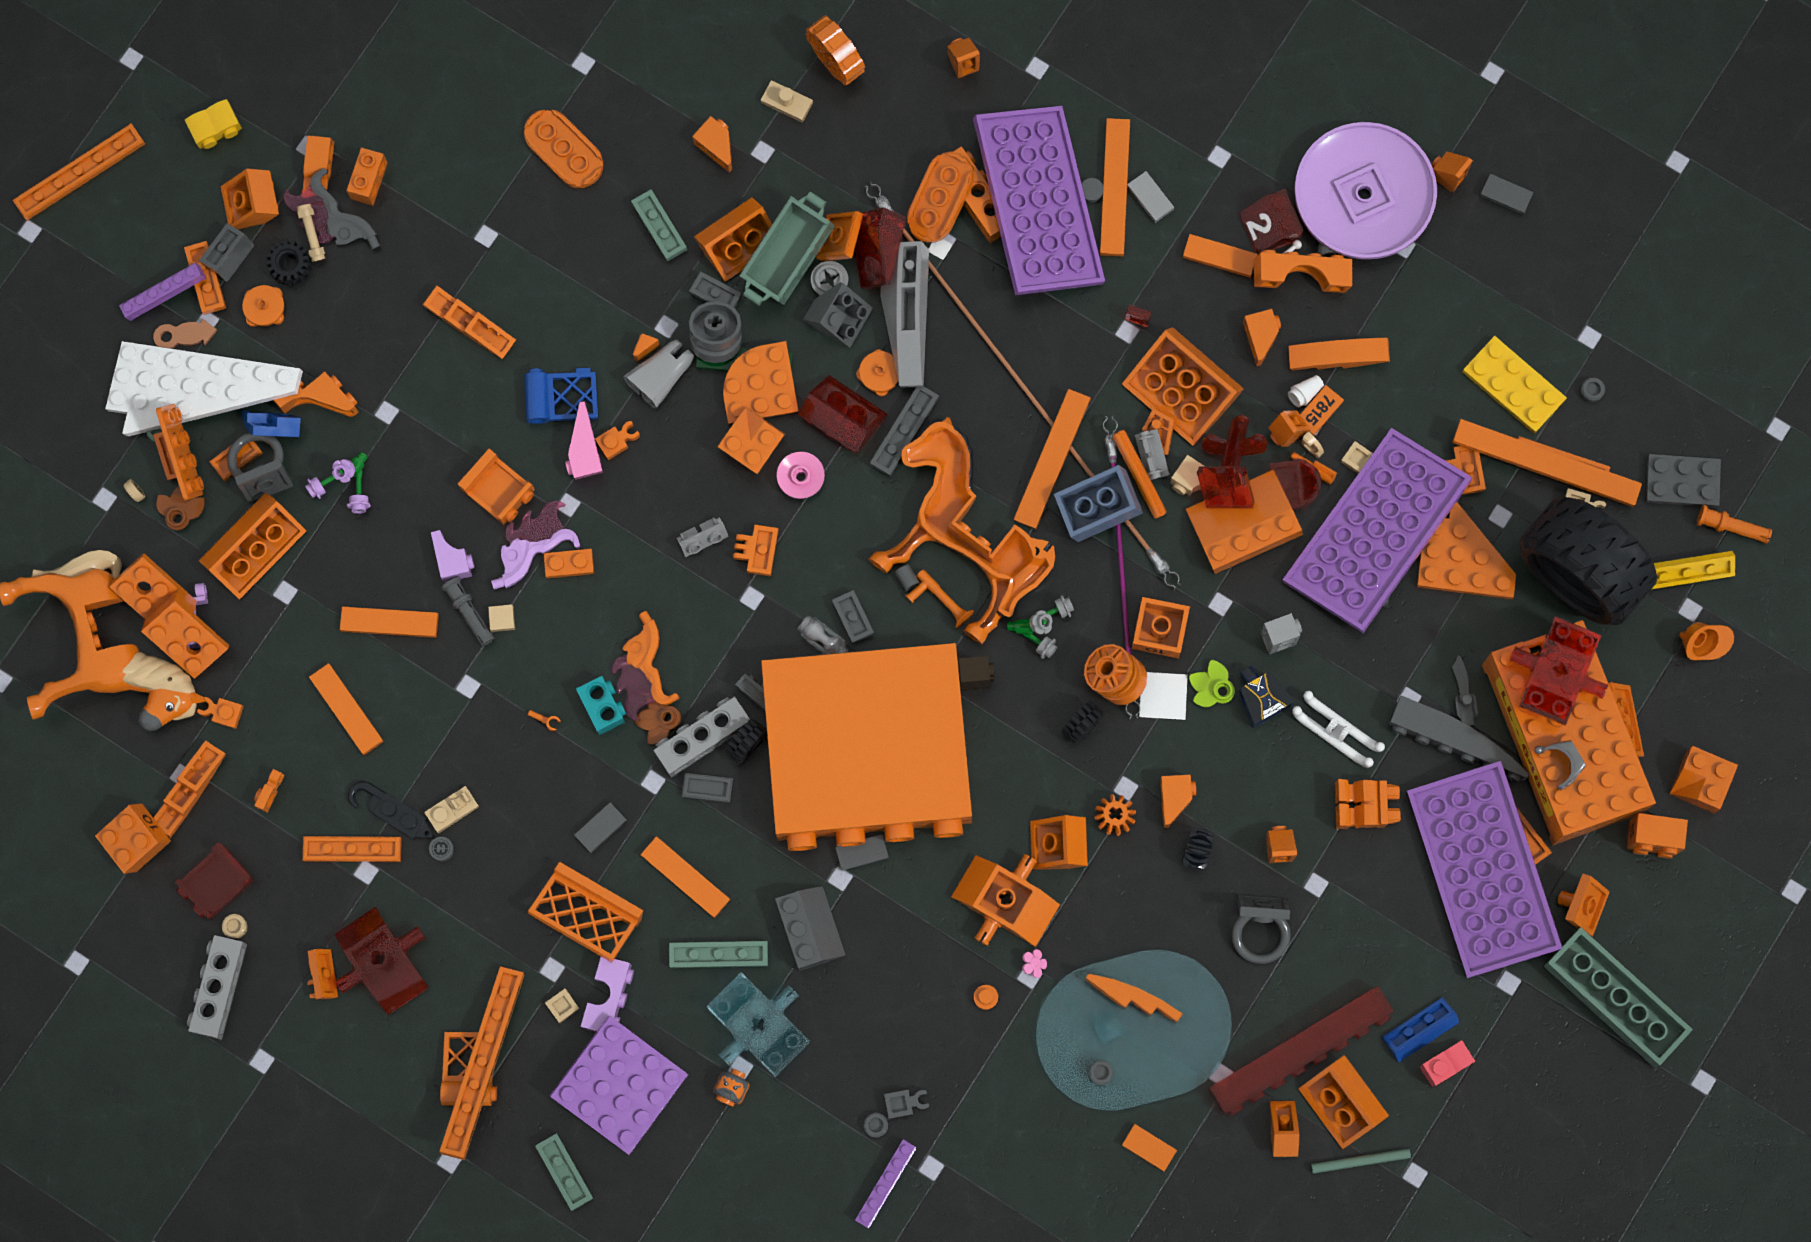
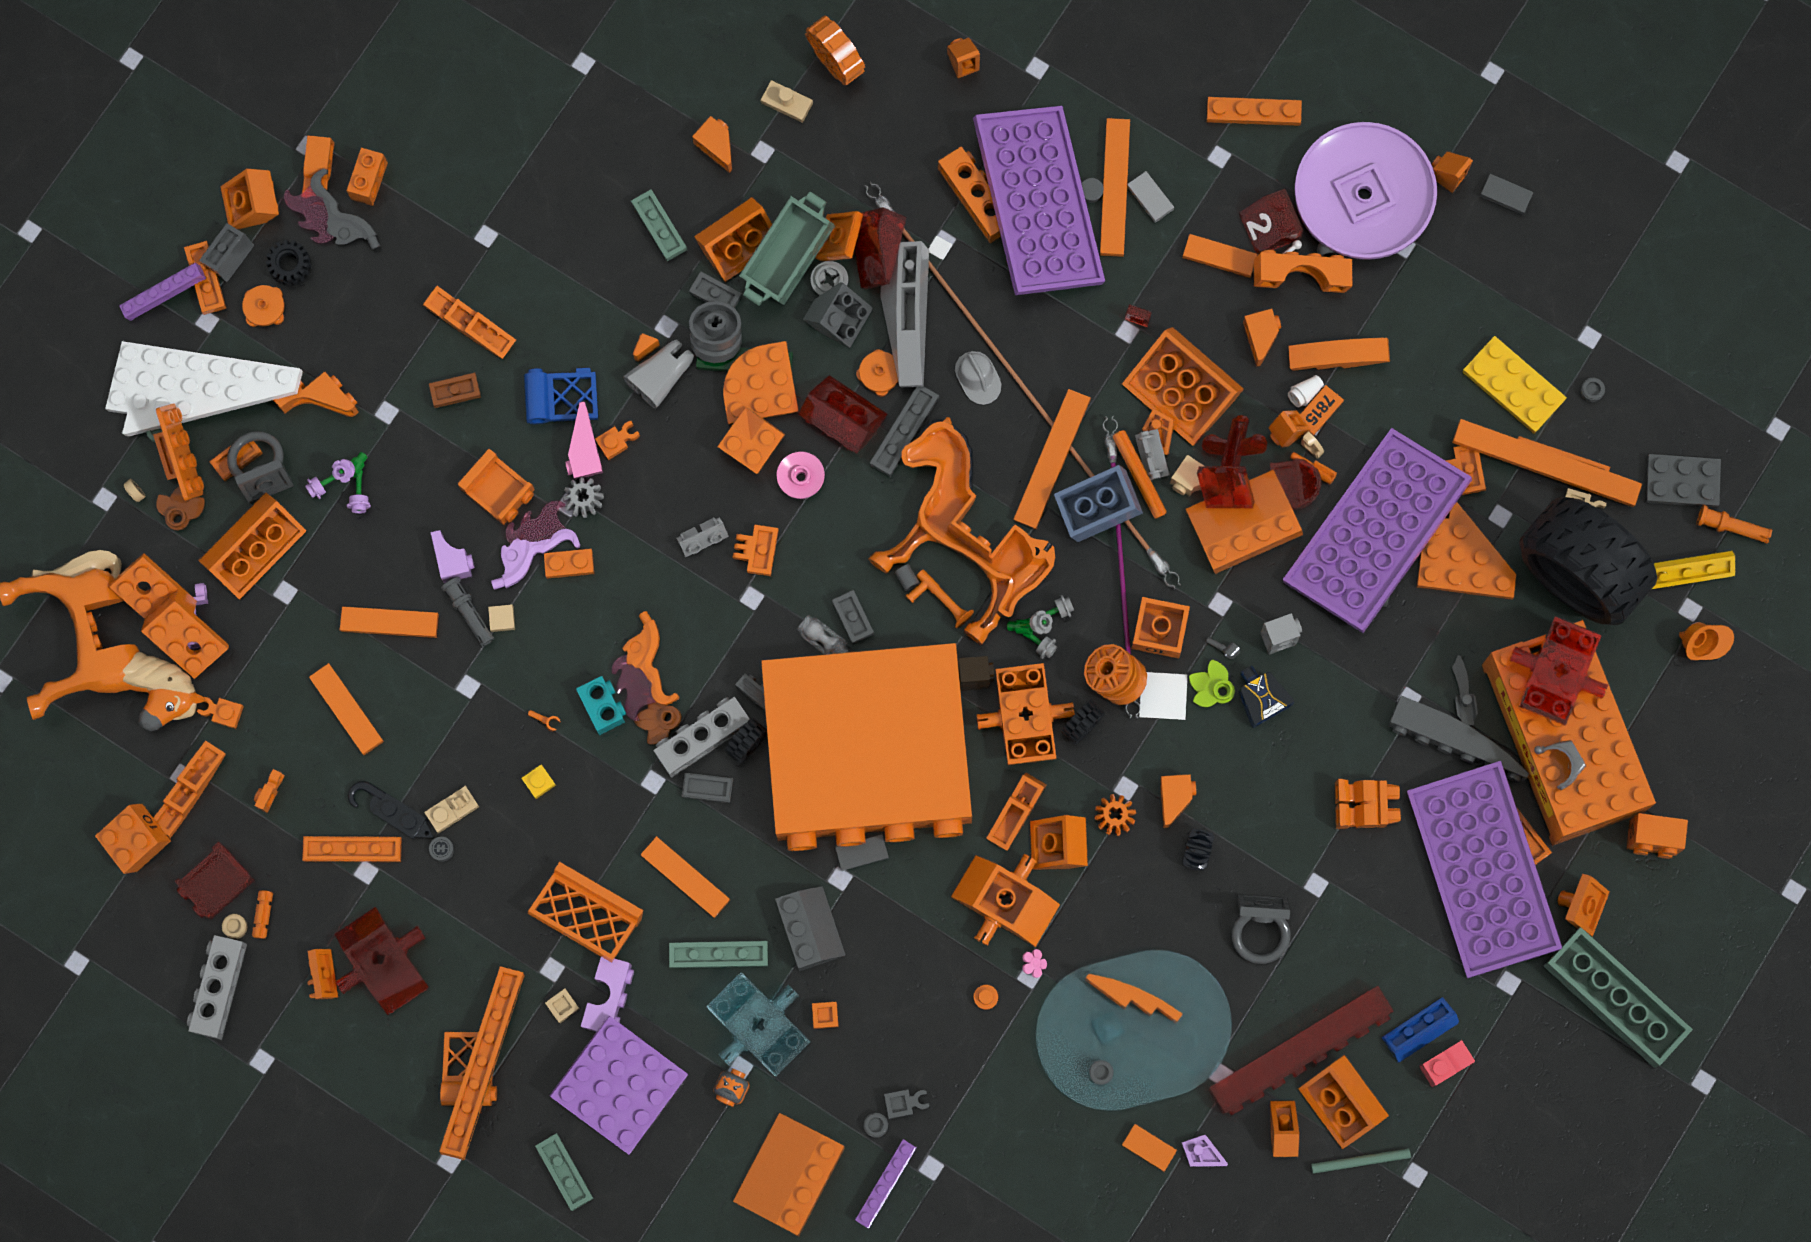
orange tile [13,124,145,221] -> none
nougat brick [153,318,218,349] -> none
yellow brick [185,99,242,149] -> none
blue slope [241,410,301,437] -> none
tan bar [297,203,325,262] -> none
orange tile [524,110,603,188] -> none
dark grey tile [574,802,627,853] -> none
orange tile [907,152,974,243] -> none
orange slope [1266,826,1297,863] -> none
white piece [1292,691,1385,768] -> none
tan tile [1341,441,1373,474] -> none
orange wing [1608,682,1644,758] -> none
orange slope [1669,746,1738,814] -> none
none -> orange axle [252,890,273,939]
none -> dark orange plate [429,373,481,408]
none -> yellow plate [522,764,556,799]
none -> light grey gear [563,477,604,518]
none -> orange slope [733,1113,845,1236]
none -> orange plate [812,1002,838,1029]
none -> light grey piece [955,351,1001,405]
none -> orange slope [977,663,1075,765]
none -> orange slope [986,773,1047,851]
none -> lavender piece [1182,1135,1228,1167]
none -> dark grey hand [1206,637,1240,659]
none -> orange plate [1207,97,1302,126]

